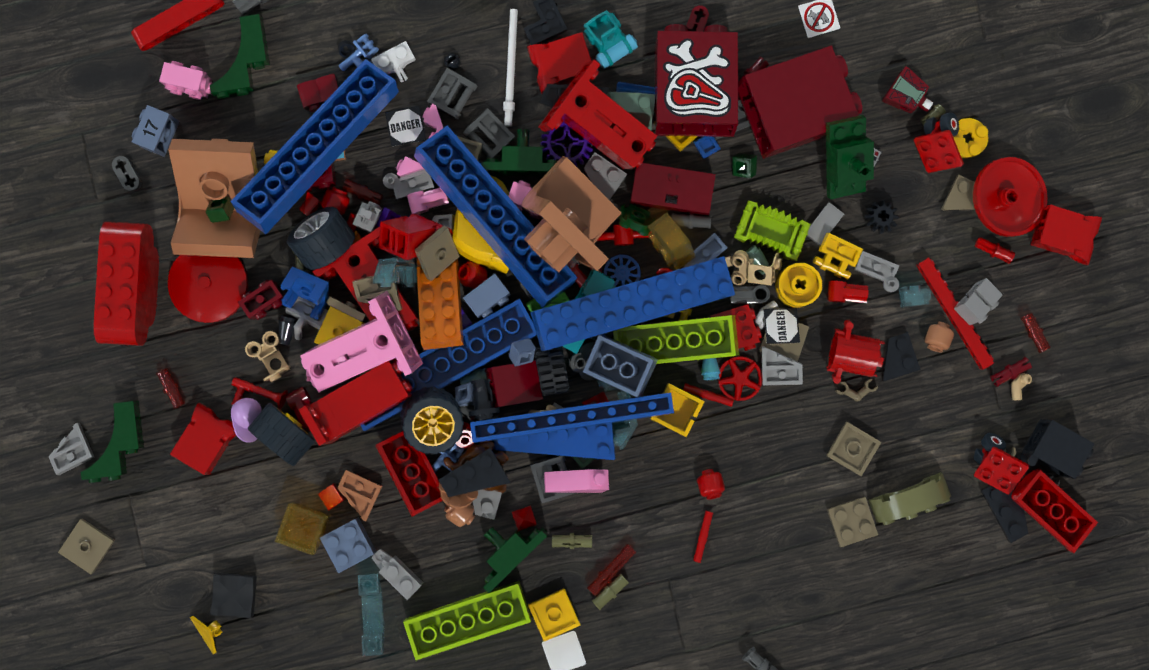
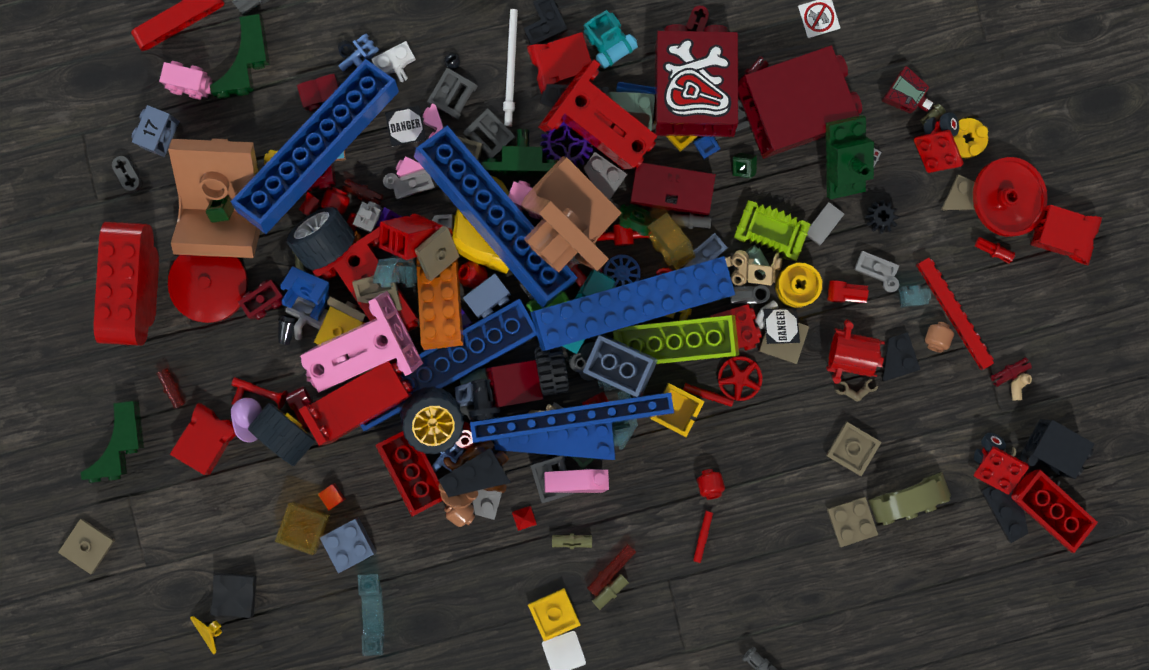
light grey wing [49,423,95,475] -> none
tan piece [245,331,291,382] -> none
nougat wing [338,470,383,521] -> none
light grey hinge [372,549,423,600] -> none
lime brick [403,581,532,660] -> none
bright pink piece [407,188,449,214] -> none
dark green brick [483,526,548,593] -> none
sand blue slope [509,339,536,366] -> none
medium azure cone [701,358,721,380] -> none
light grey wing [762,346,803,385] -> none
yellow plate [813,233,863,280] -> none
light grey piece [954,278,1002,325] -> none
clear red pin [1020,312,1051,353] -> none

